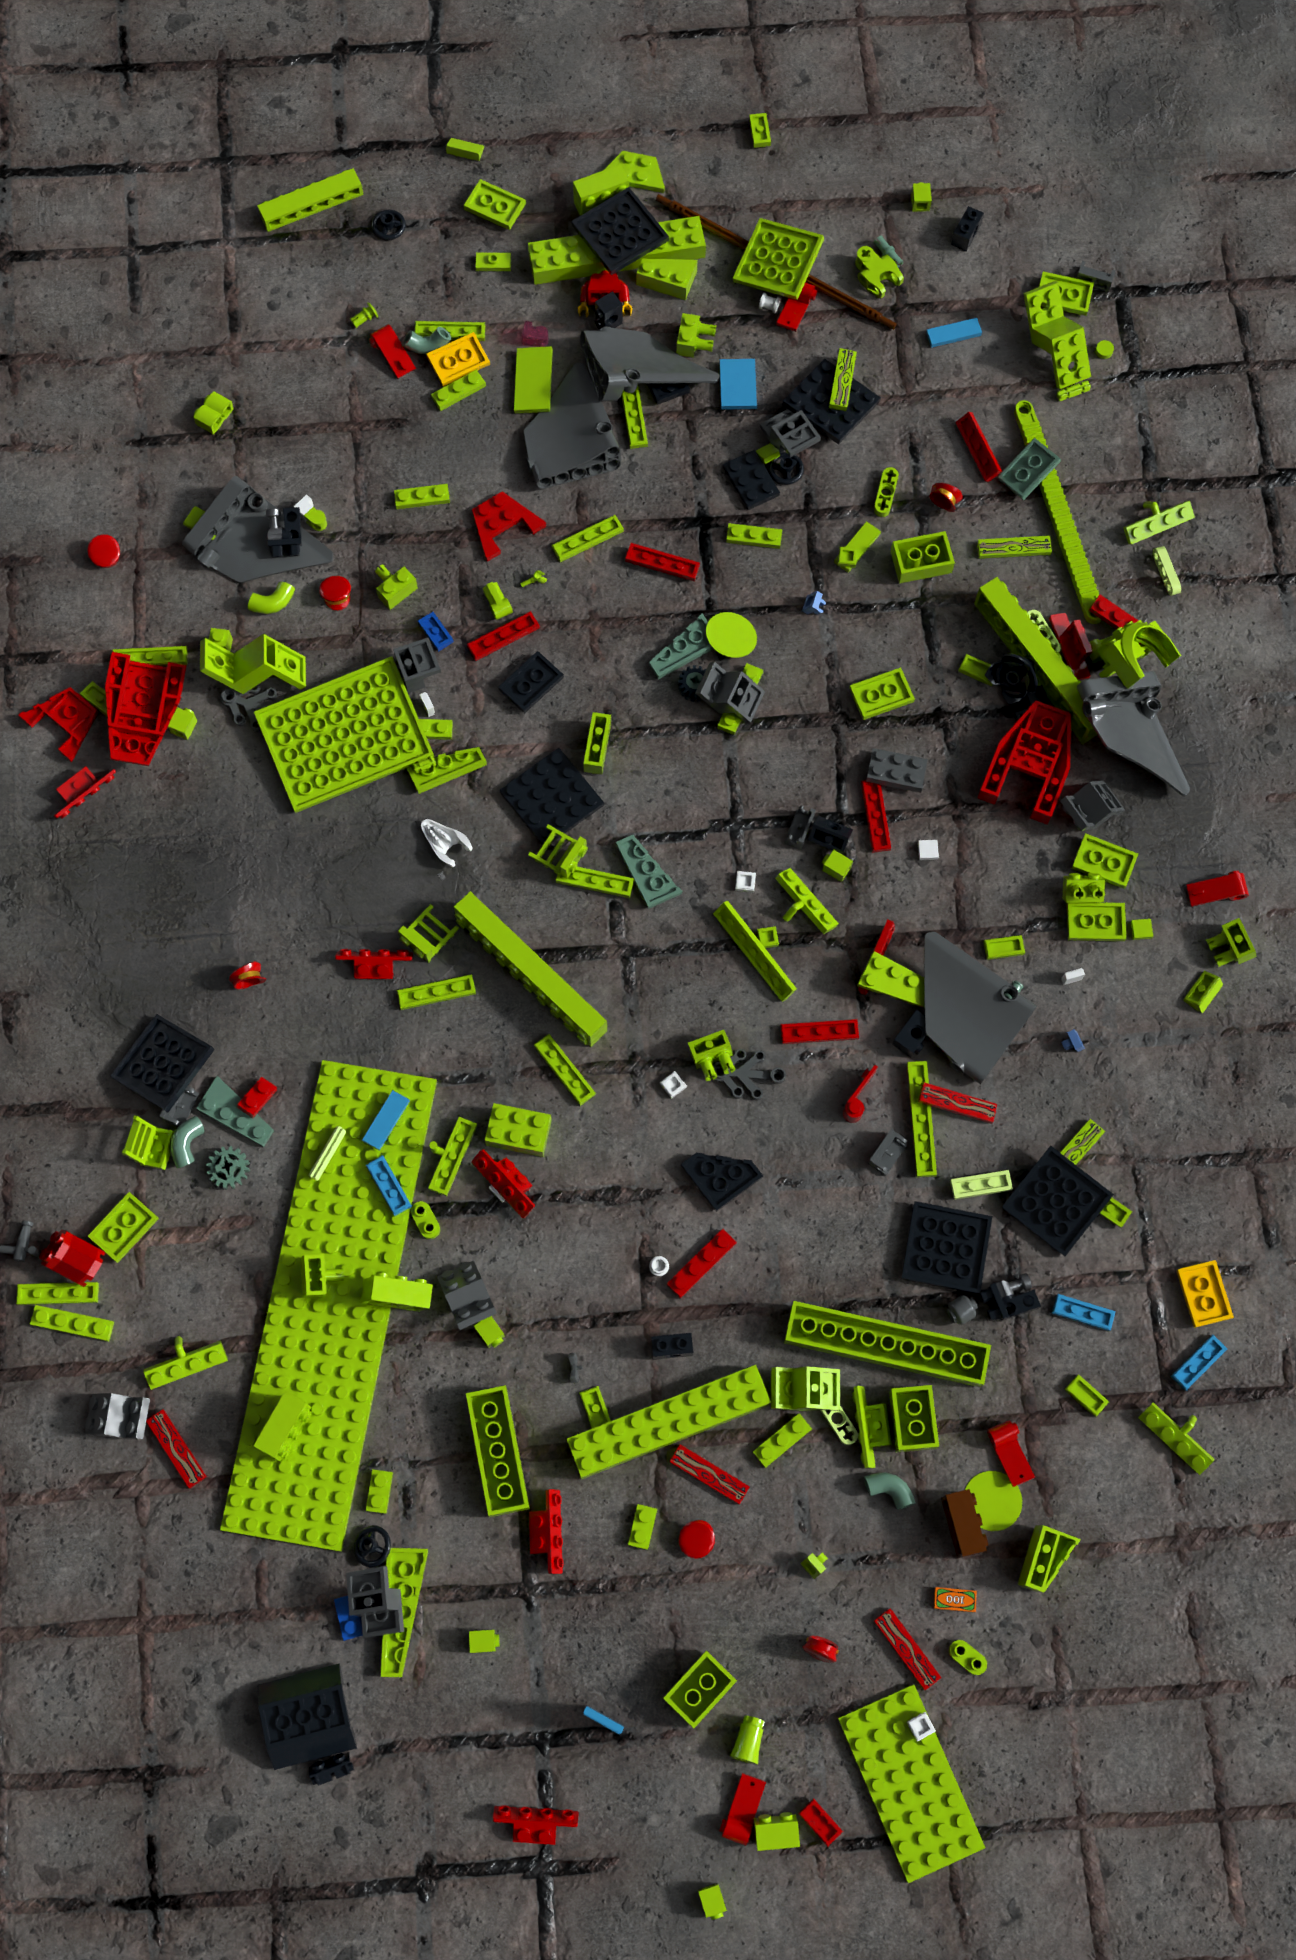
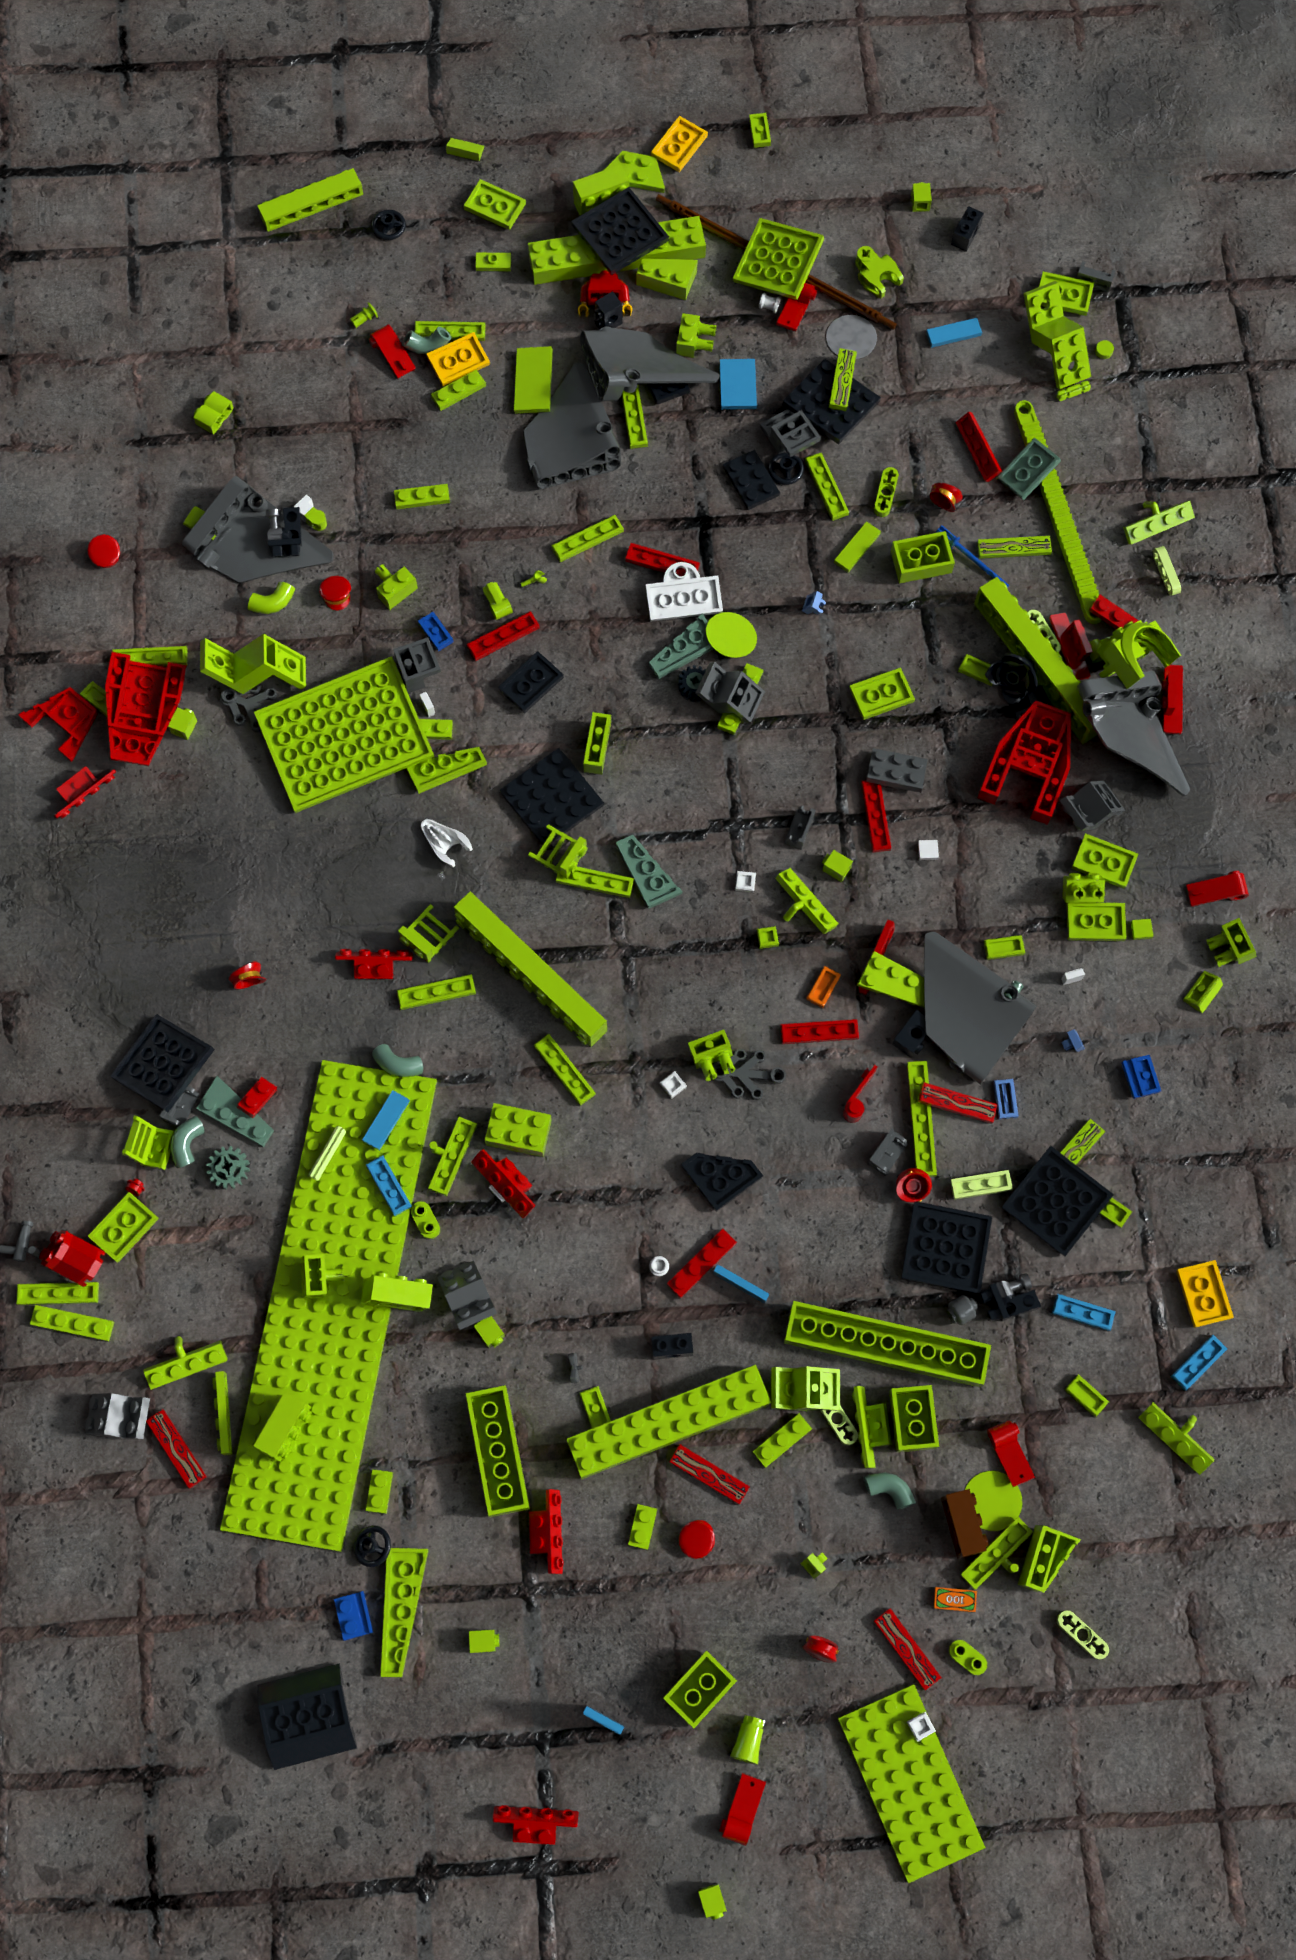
lime brick [209,628,233,651] -> none
black hinge [309,1752,354,1786] -> none
dark grey bracket [346,1566,404,1638] -> none
lime piece [413,756,436,773] -> none
red wing [472,491,546,562] -> none
clear pink leg [522,321,549,347] -> none
lime plate [713,901,797,1002] -> none
lime plate [726,523,782,549] -> none
lime brick [754,1812,800,1851] -> none
lime tile [756,443,780,464] -> none
red plate [798,1798,843,1847] -> none
black brick [808,816,853,854] -> none
lime tile [838,547,858,568] -> none
sand green pin [873,235,904,268] -> none
none -> red plate [125,1178,145,1196]
none -> lime plate [213,1371,233,1456]
none -> sand green cylinder [372,1044,423,1077]
none -> white plate [646,562,723,622]
none -> yellow plate [651,116,708,173]
none -> dark azure tile [713,1265,769,1304]
none -> lime tile [805,452,849,521]
none -> orange tile [806,966,841,1008]
none -> flat silver sticker [826,315,877,359]
none -> red piece [896,1168,932,1203]
none -> blue piece [936,525,1009,588]
none -> lime plate [960,1517,1033,1590]
none -> medium blue tile [993,1079,1018,1120]
none -> yellowish green beam [1057,1611,1109,1659]
none -> blue plate [1121,1055,1161,1099]
none -> red bracket [1161,665,1183,735]

